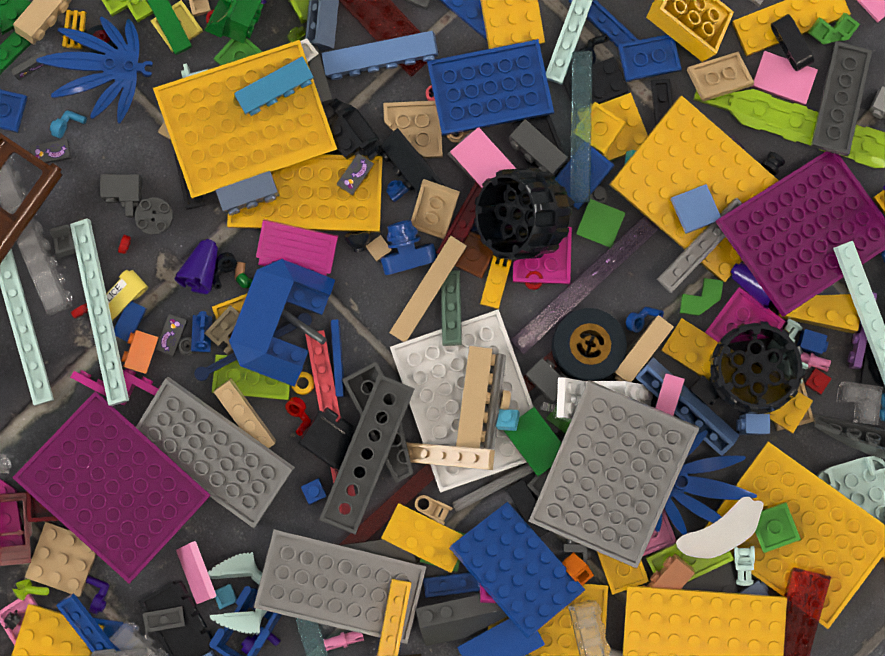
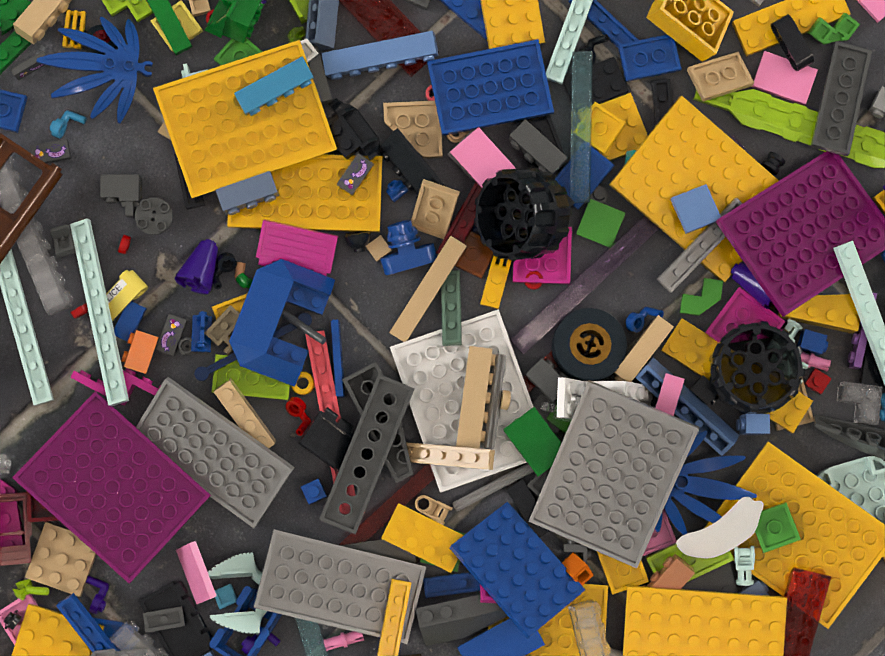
medium azure plate [496,409,520,431] -> none

